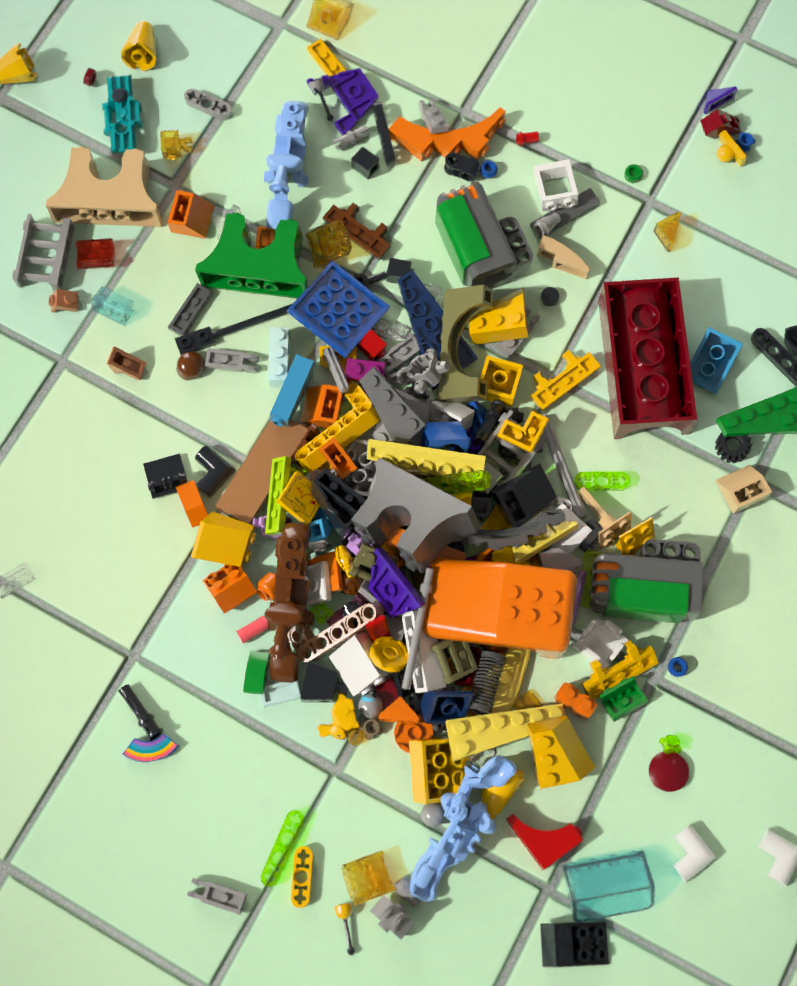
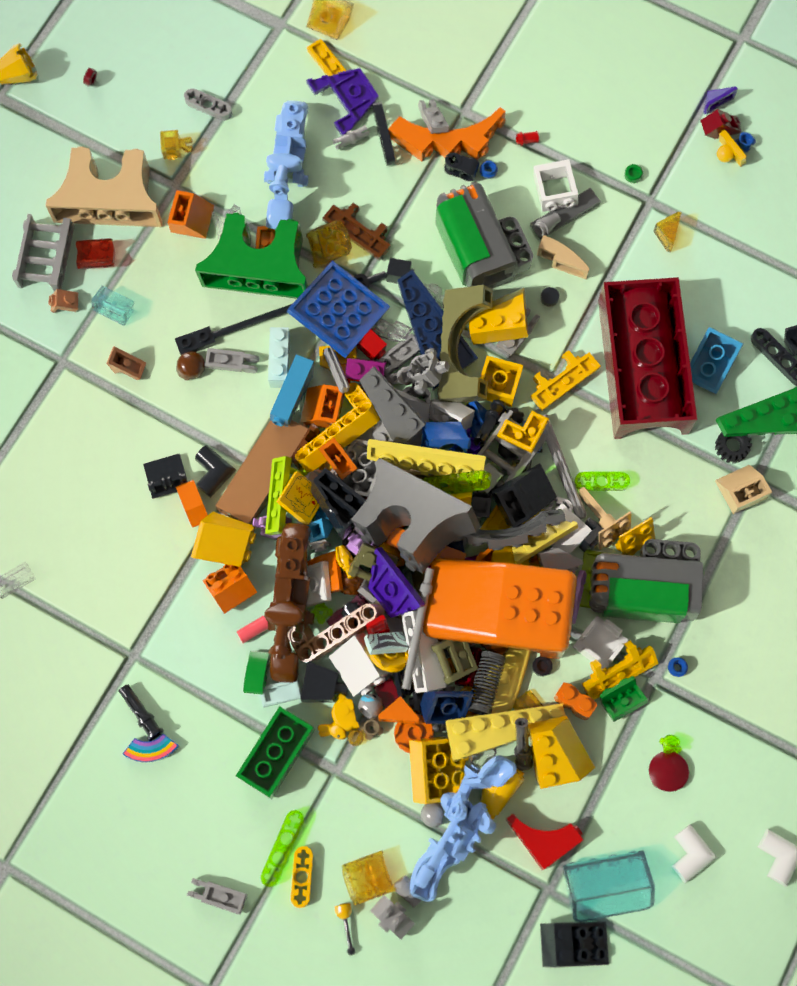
teal piece [102,75,143,154] -> none
yellow cone [121,21,156,71] -> none
dark grey tile [168,283,213,336] -> none
orange head [256,572,276,601] -> none
hinge [309,78,334,121] -> none
black panel [351,147,380,179] -> none
none -> green brick [235,706,315,799]
none -> light aqua tile [364,632,409,655]
none -> dark grey pin [514,718,533,771]
none -> black tile [532,657,553,677]

